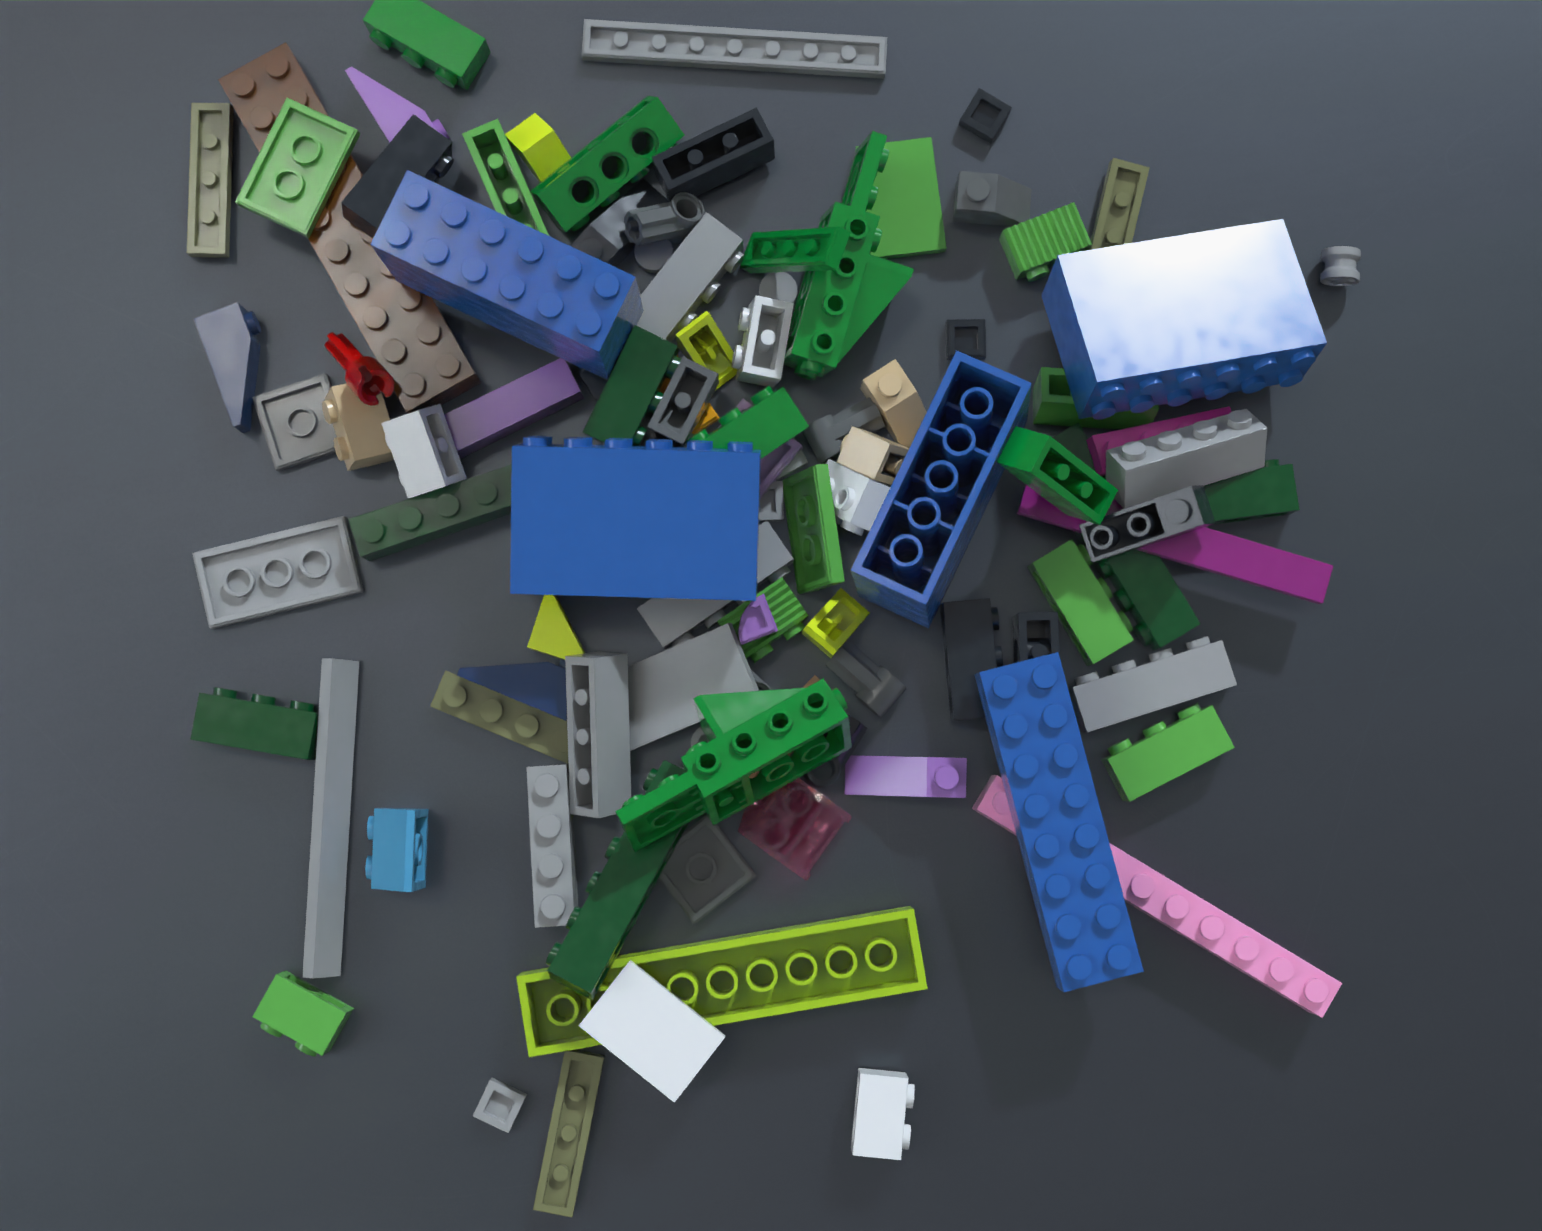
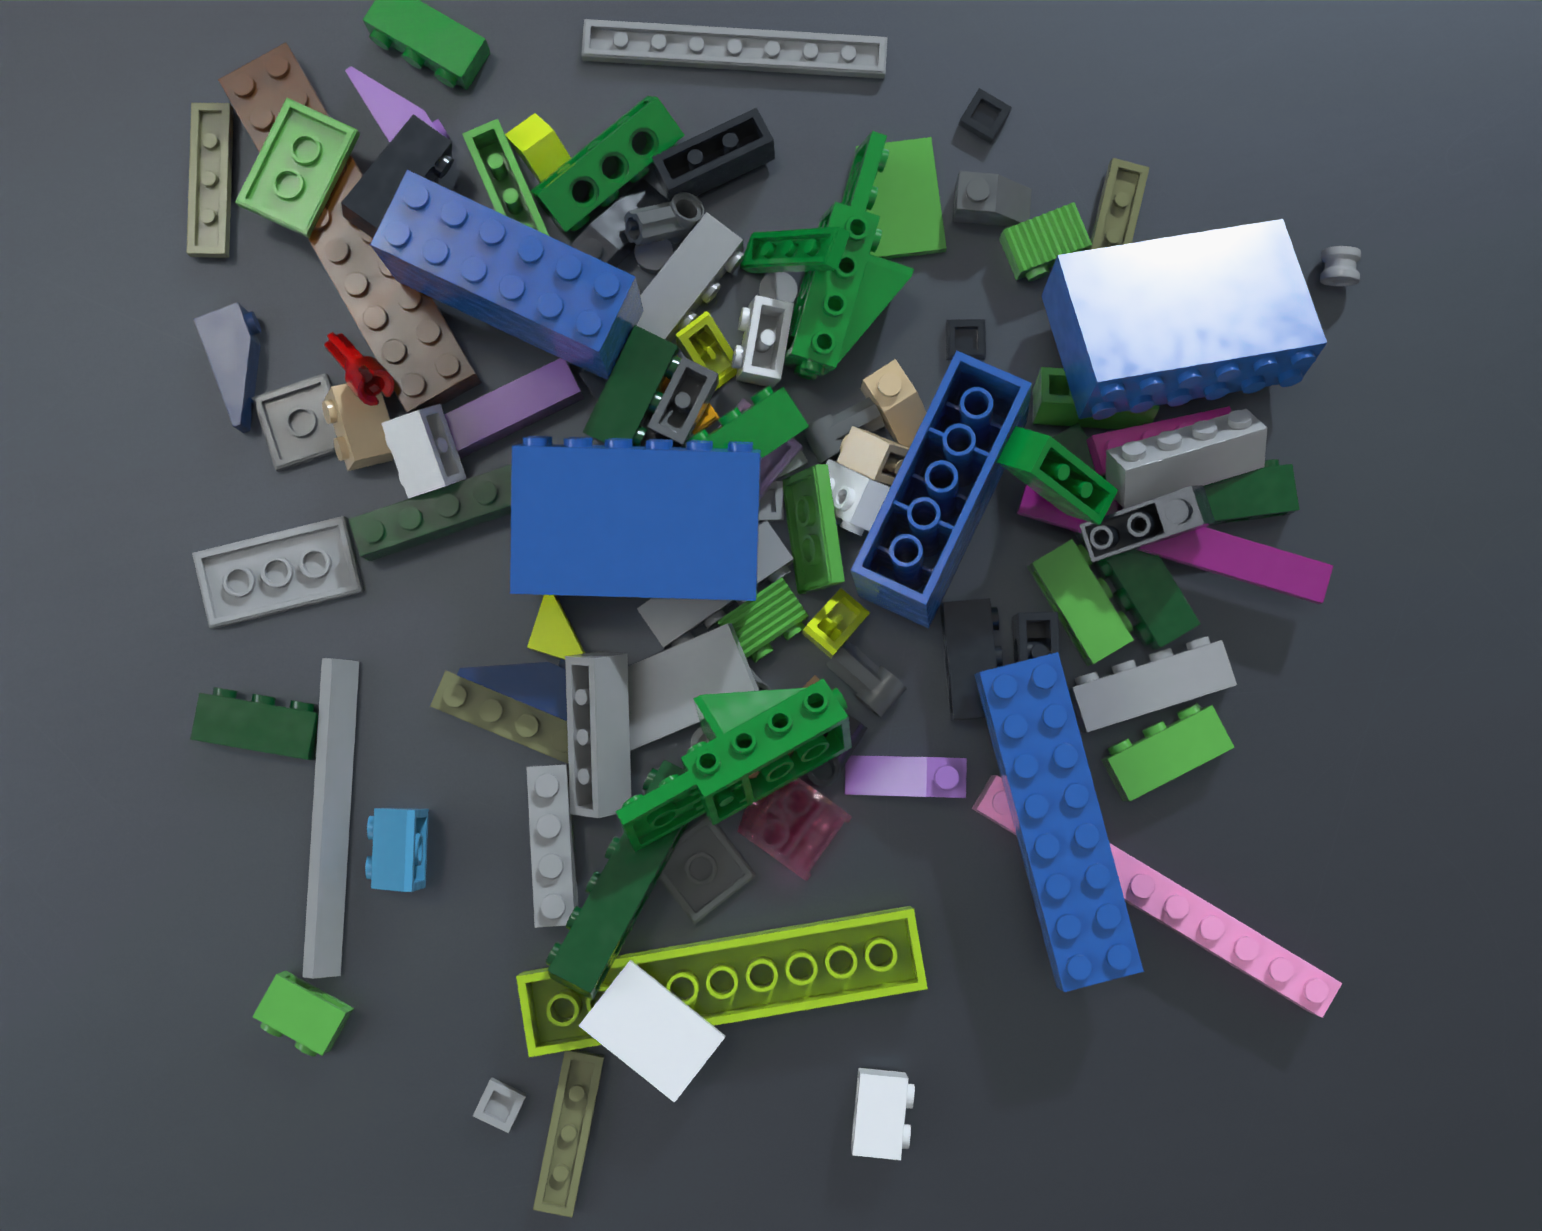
medium lavender tile [738,594,778,645] -> none

